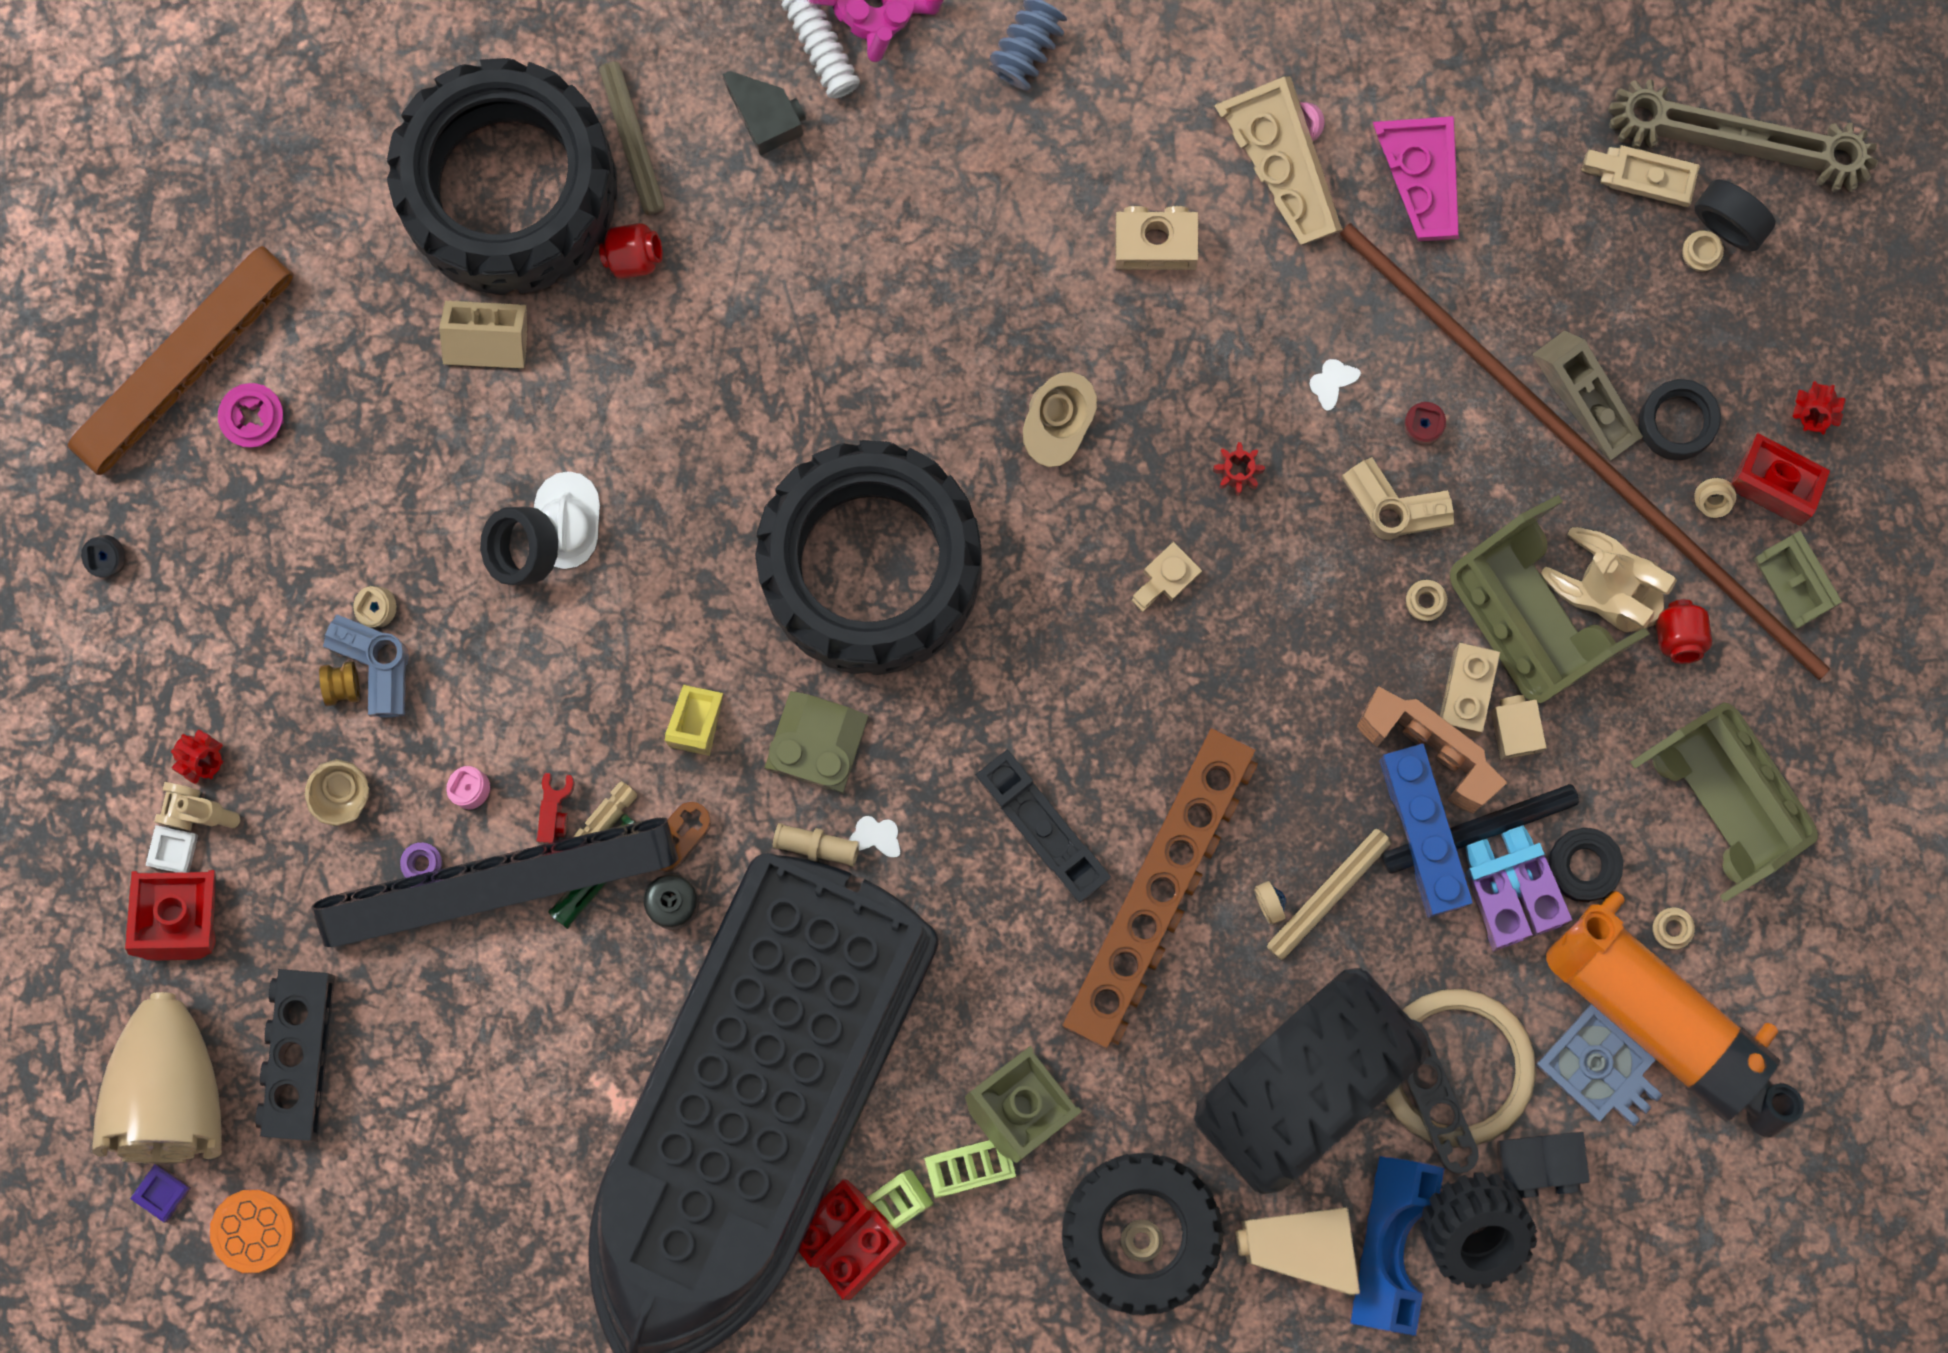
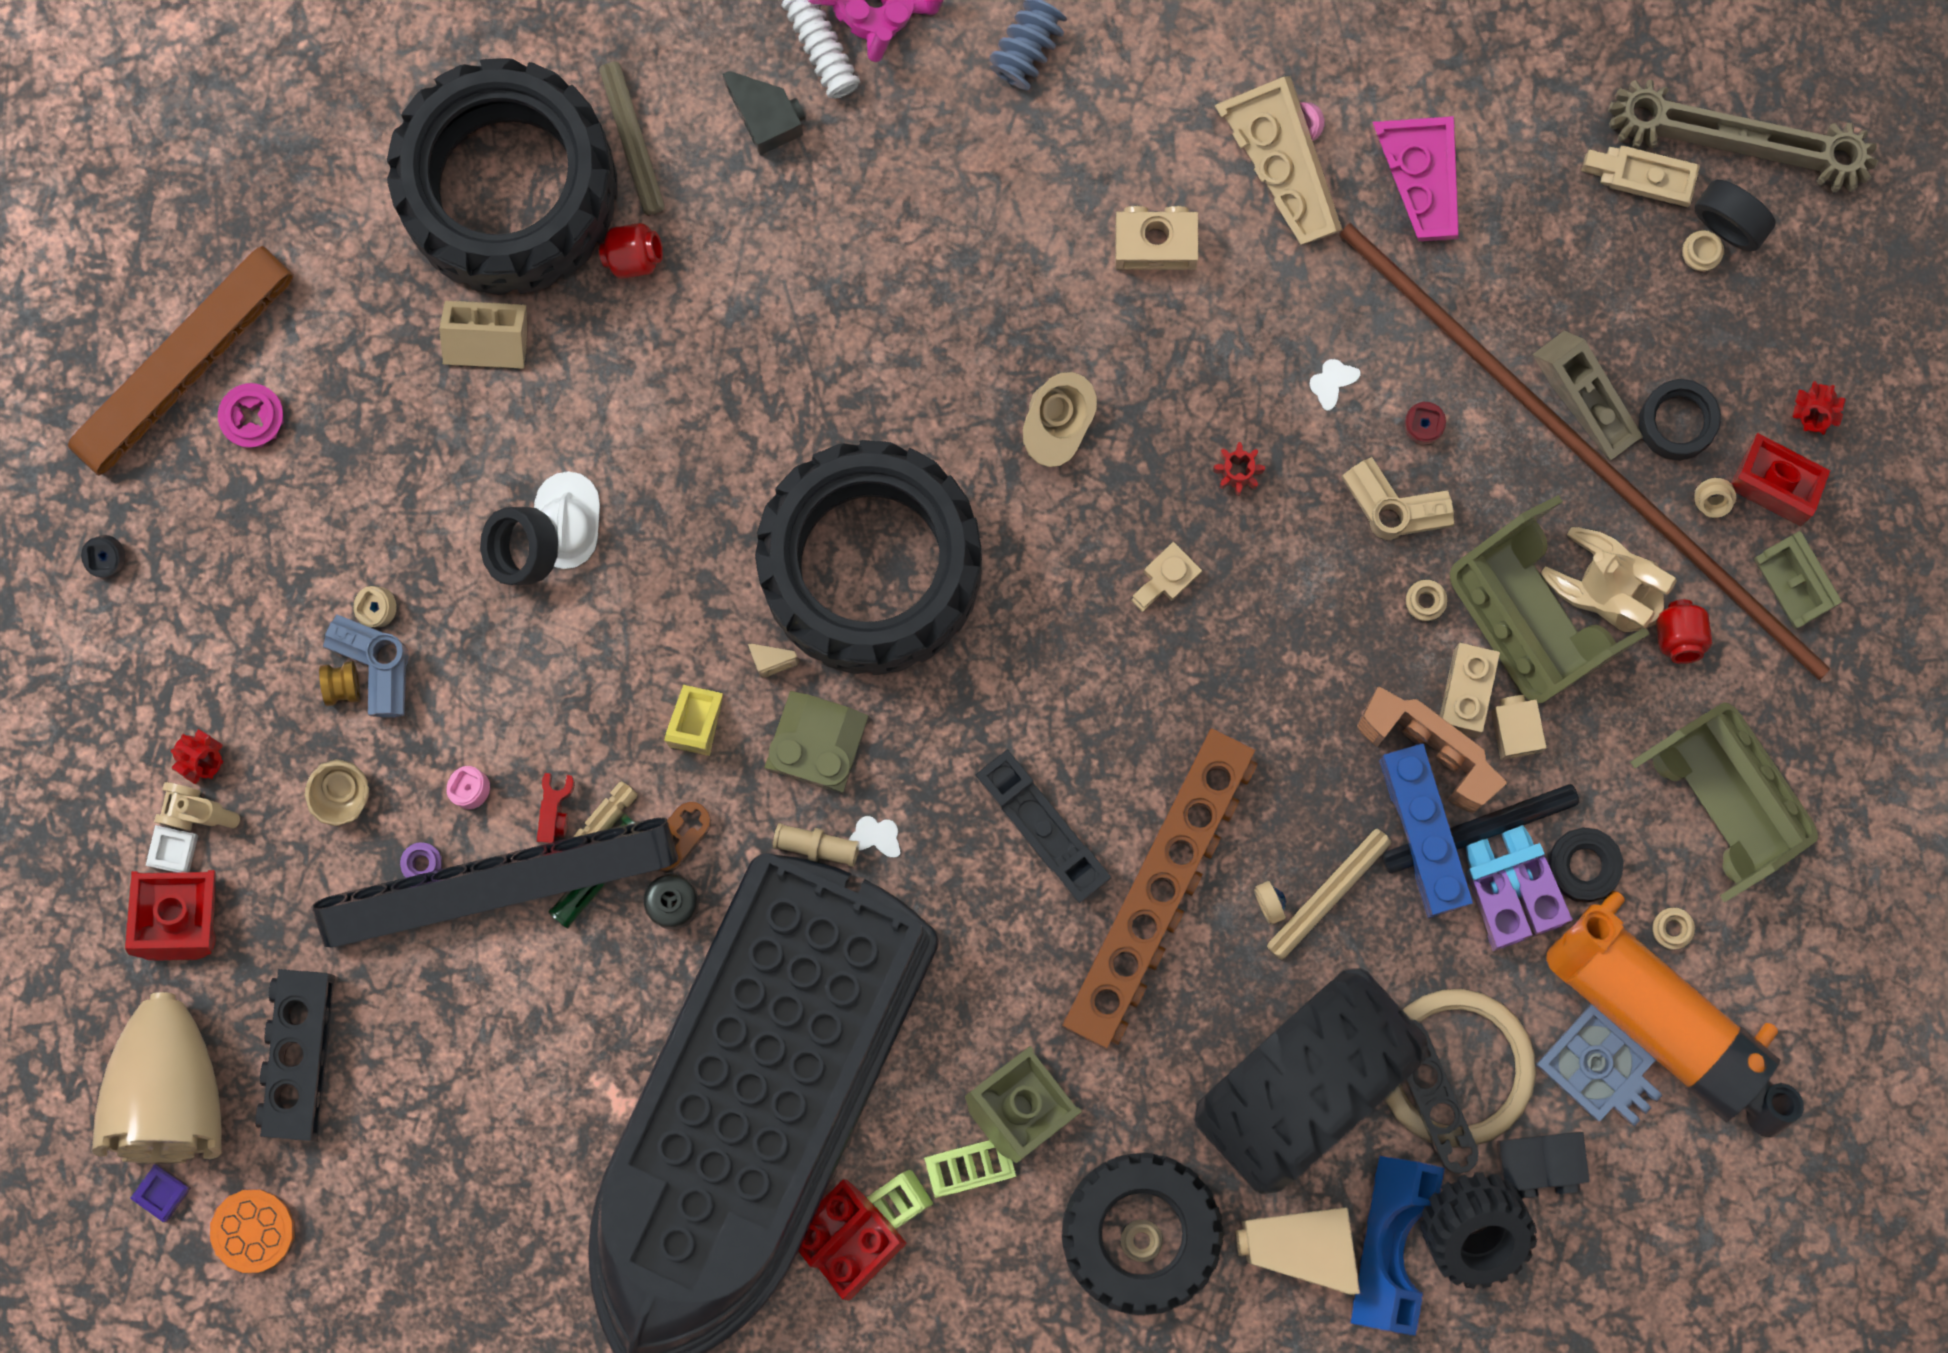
none -> tan slope [748,644,799,678]

